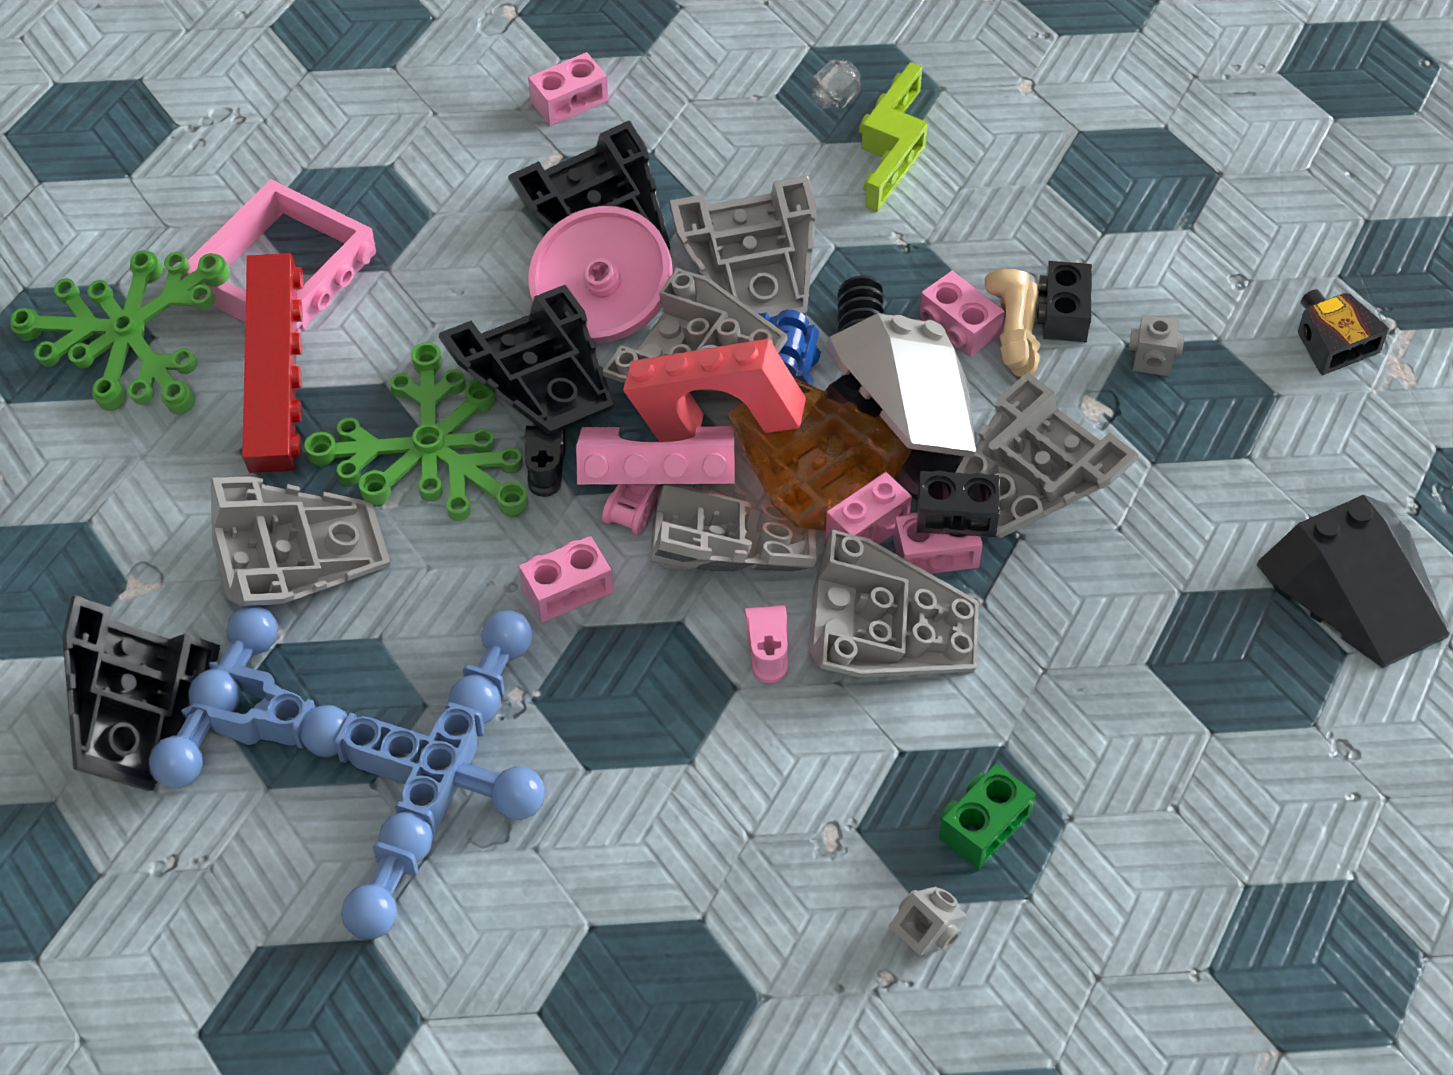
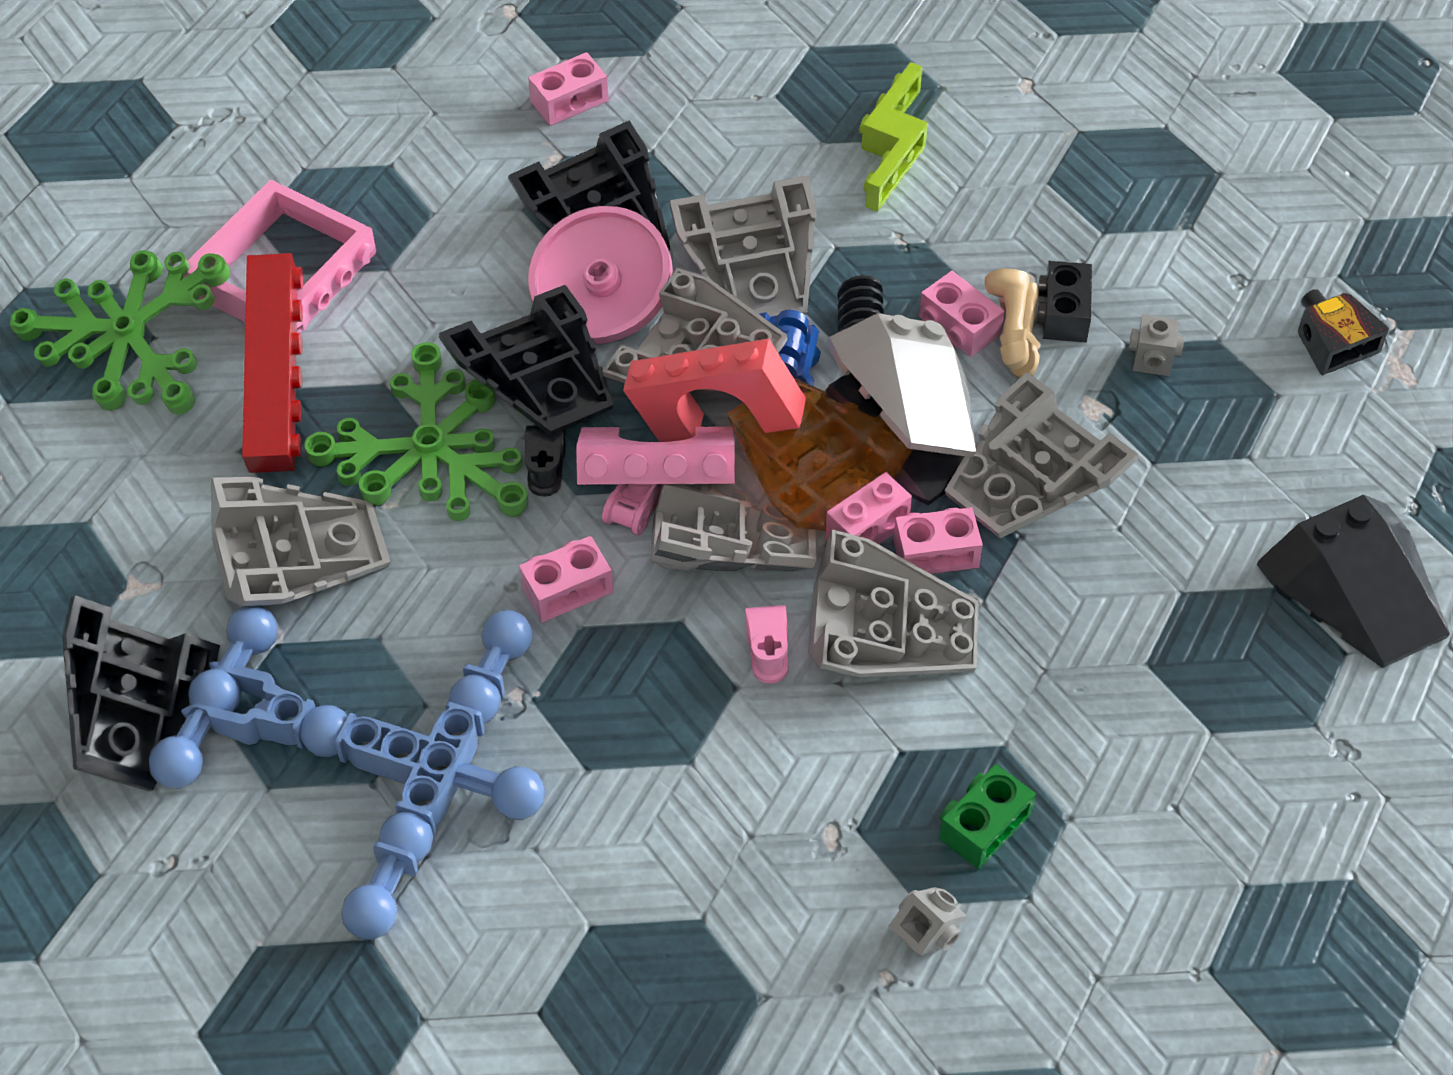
clear head [811,59,861,110] -> none
black brick [917,470,1000,537] -> none

